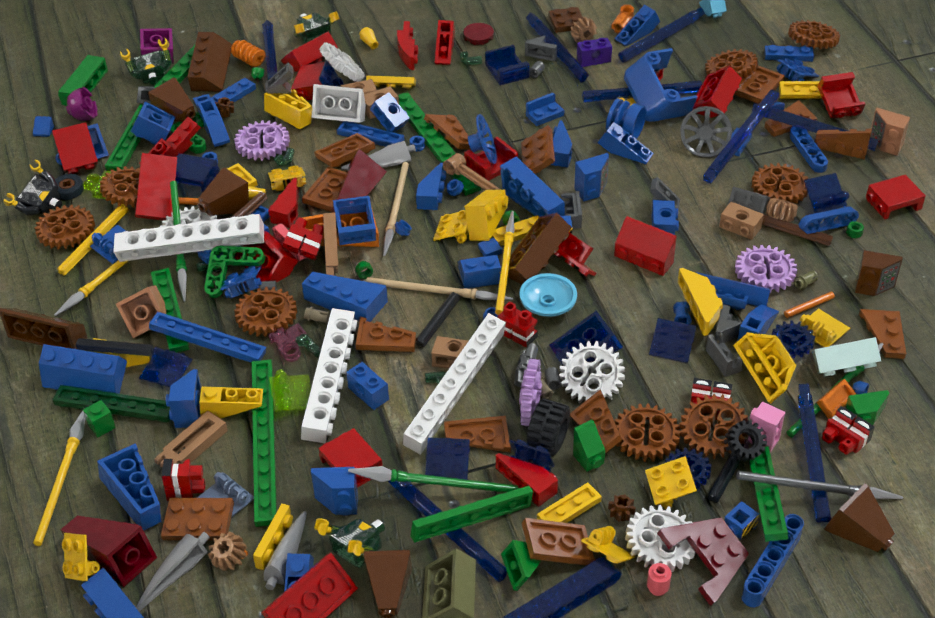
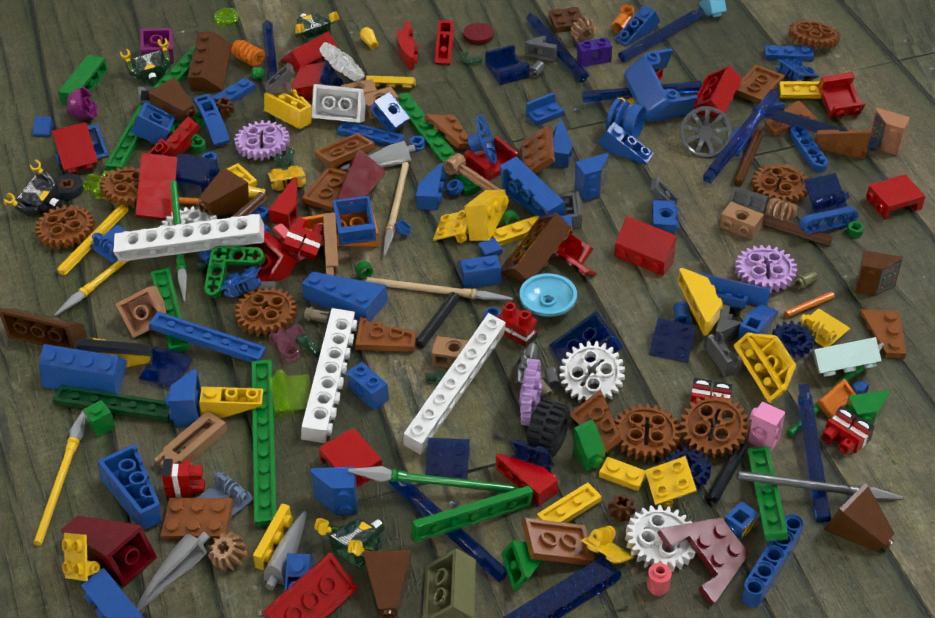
dark orange wing [444,416,511,453] -> none
yellow piece [495,211,515,315] -> none
dark orange gear [705,49,758,78] -> none
black tyre [724,420,767,462] -> none
none -> clear neon green gear [214,8,239,25]
none -> yellow plate [599,457,646,492]
none -> reddish brown axle [734,129,764,186]

